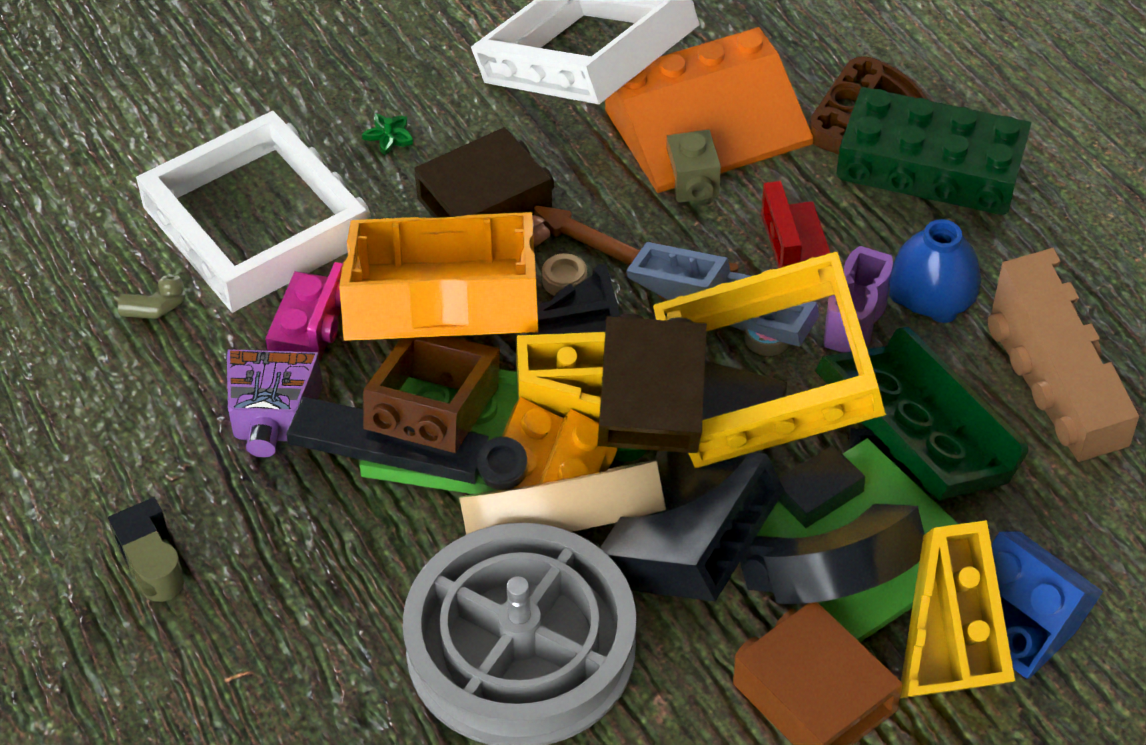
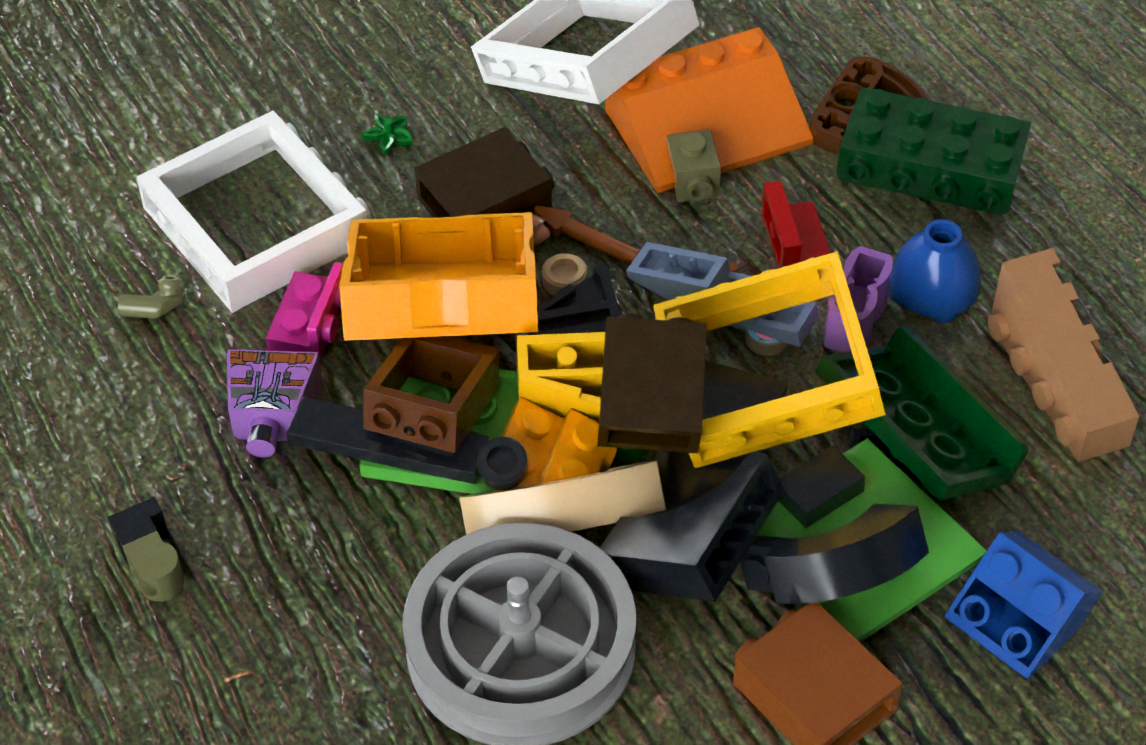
yellow wedge [900,520,1015,699] -> none

